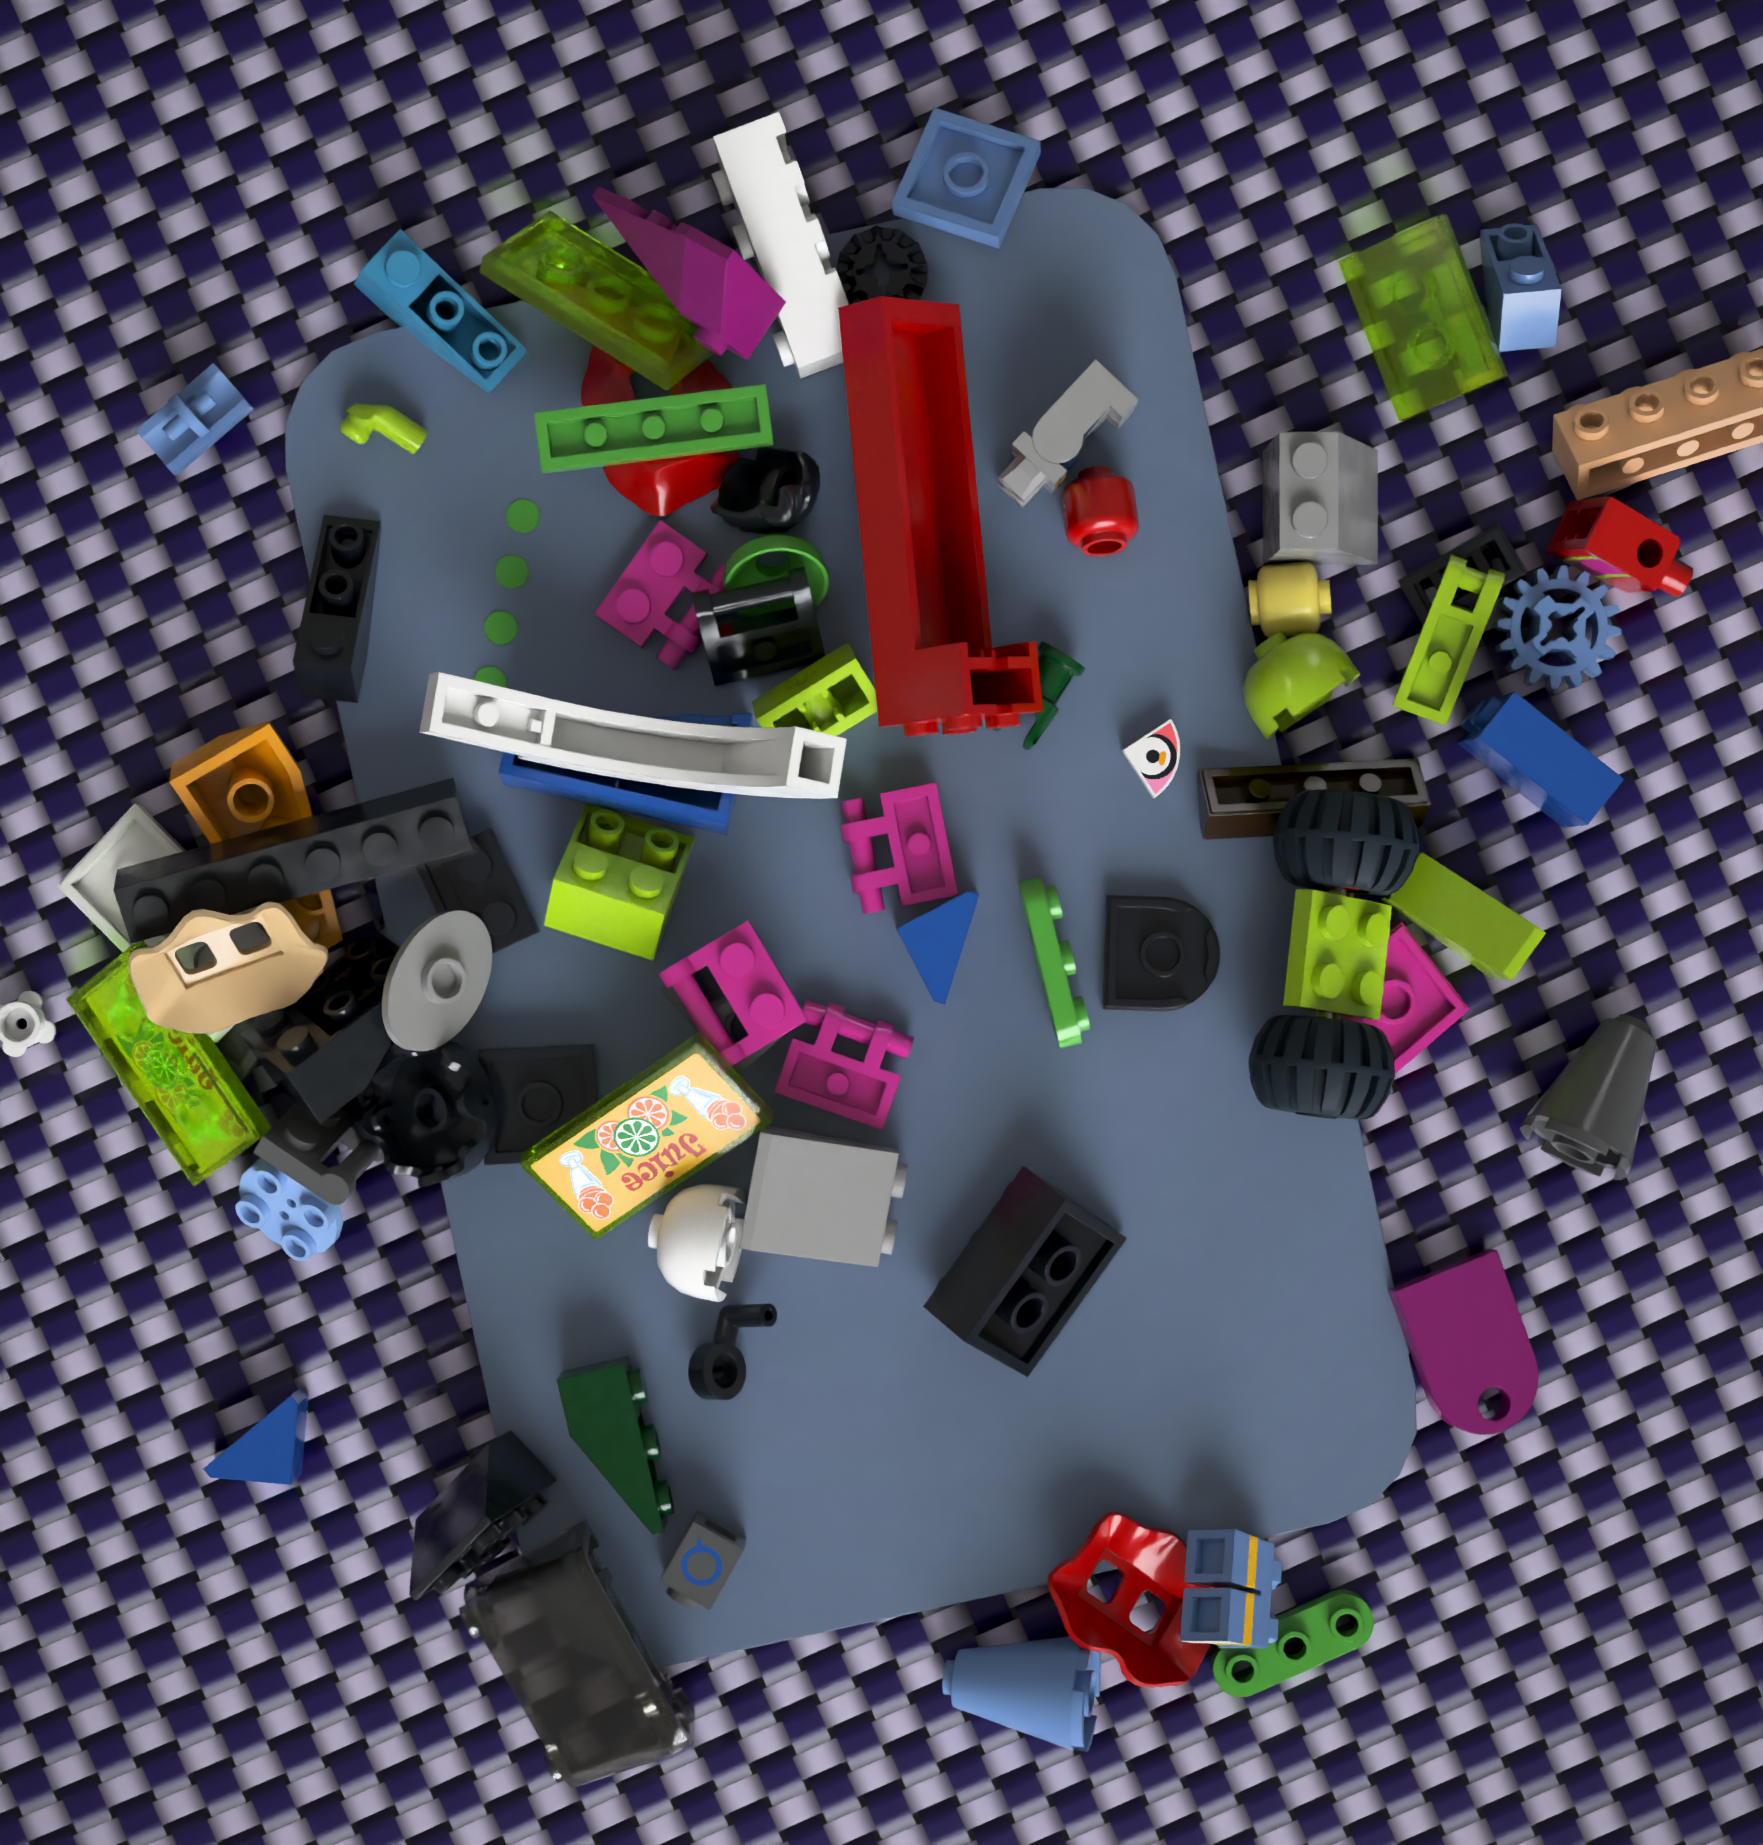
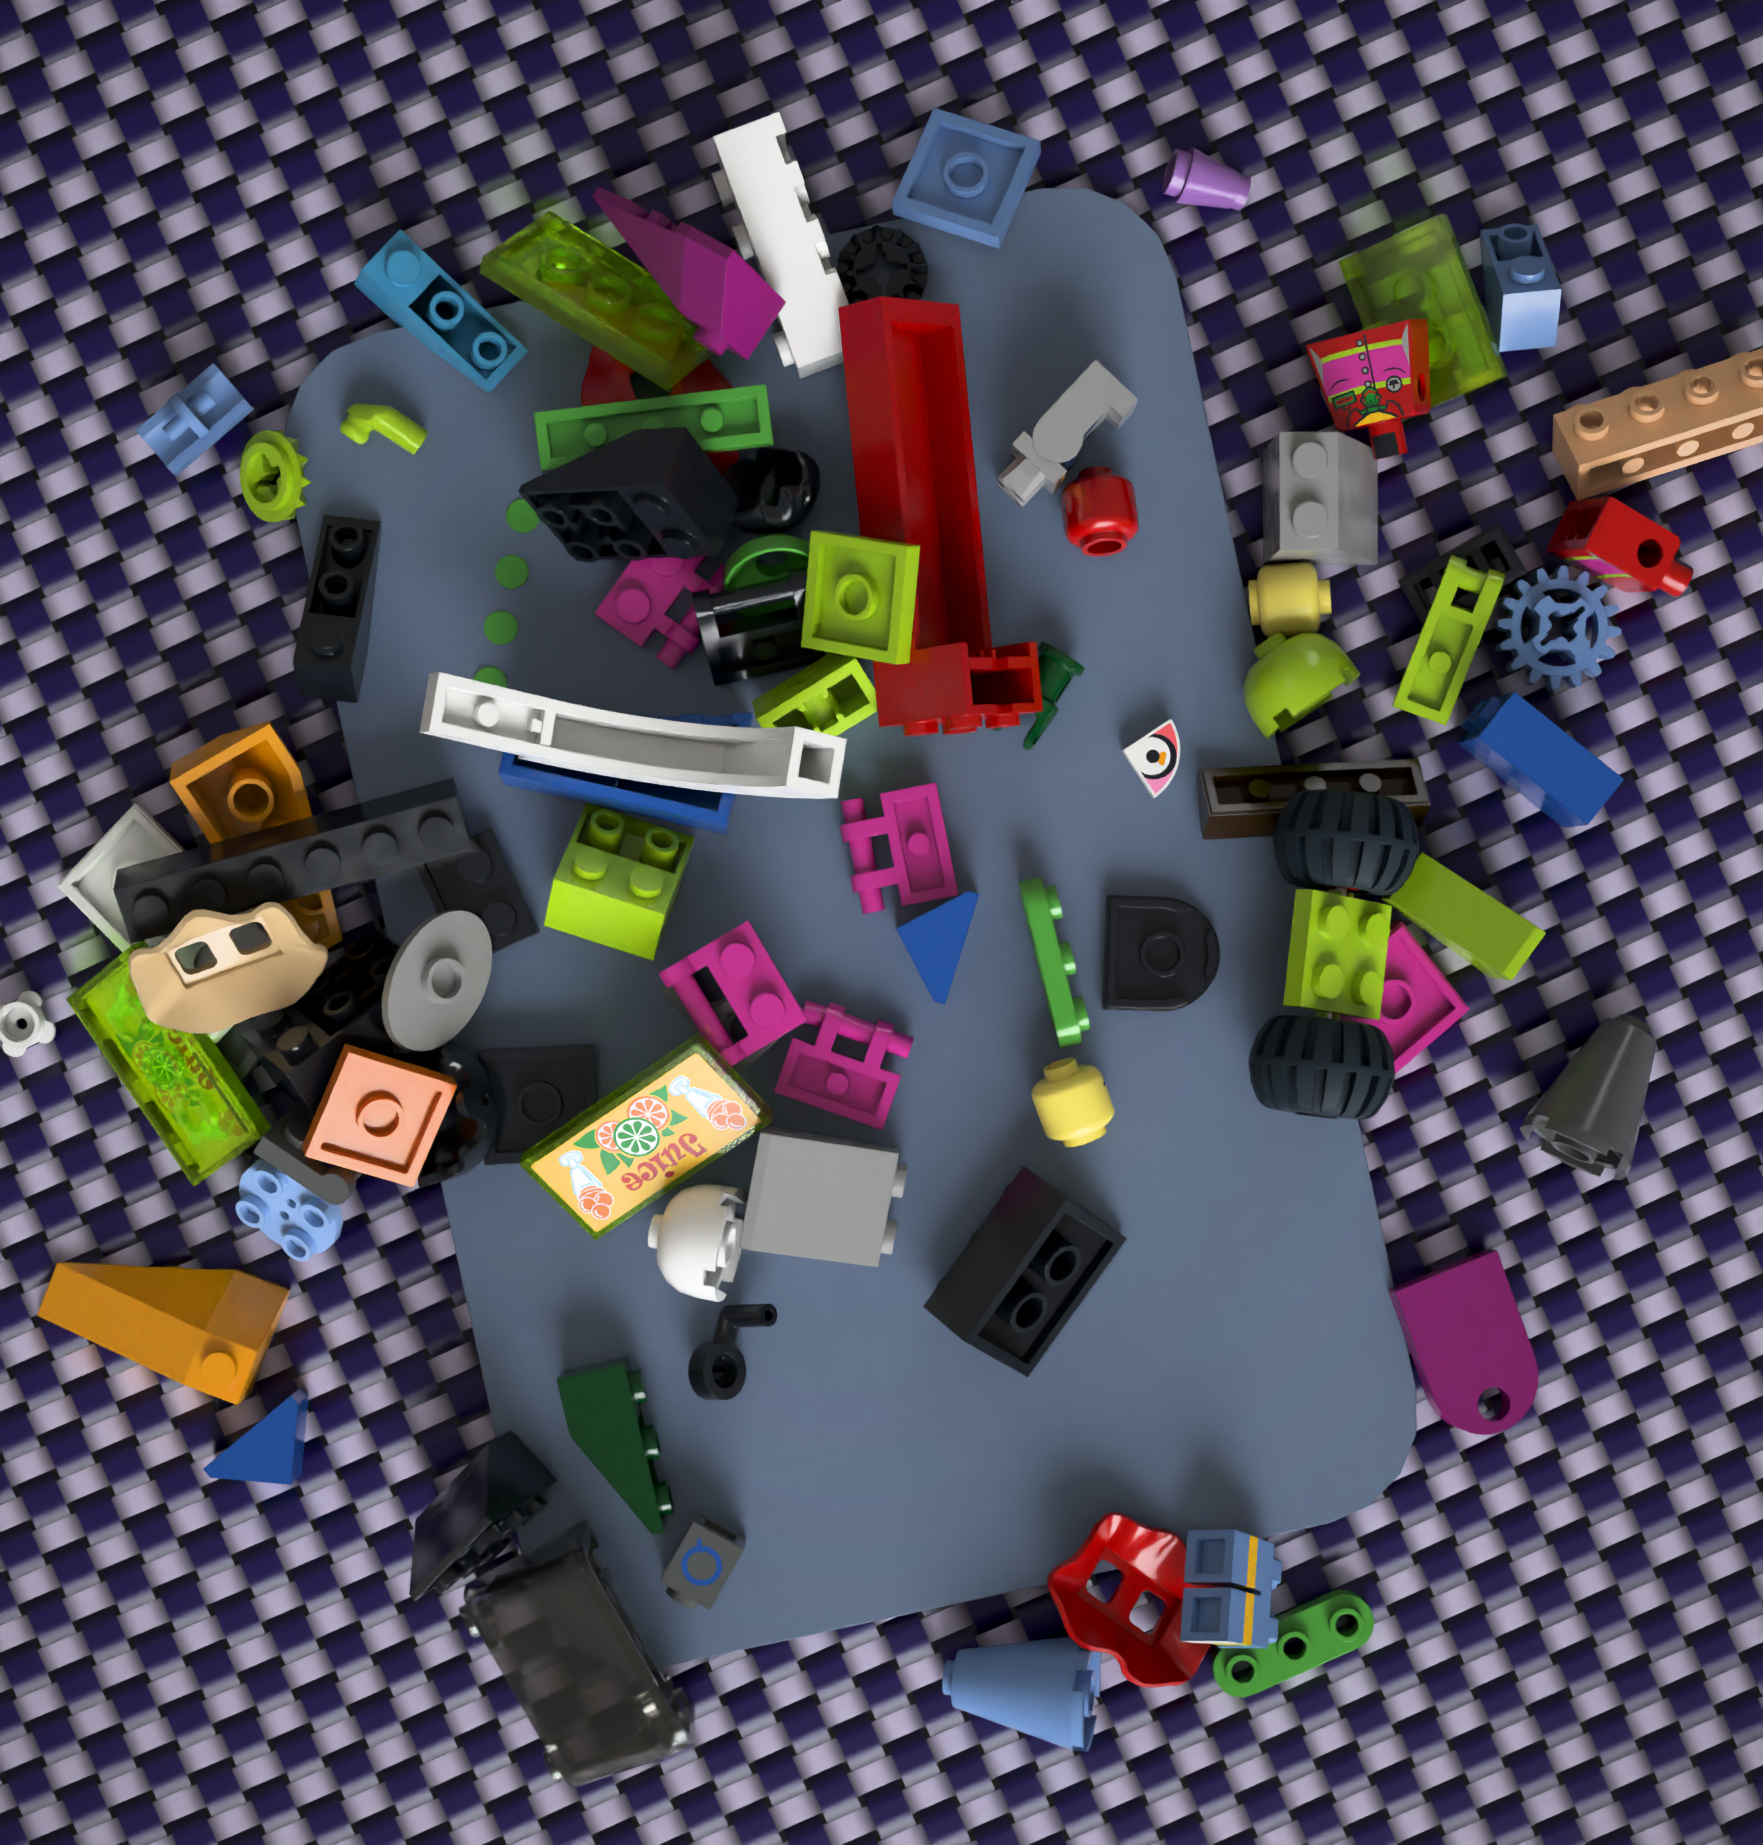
none -> light orange wedge [37,1261,291,1405]
none -> lime gear [240,430,311,523]
none -> plate [302,1044,457,1187]
none -> black slope [518,427,740,563]
none -> lime plate [801,530,920,665]
none -> light yellow head [1031,1057,1115,1147]
none -> medium lavender cone [1162,147,1251,211]
none -> torso [1306,319,1431,460]

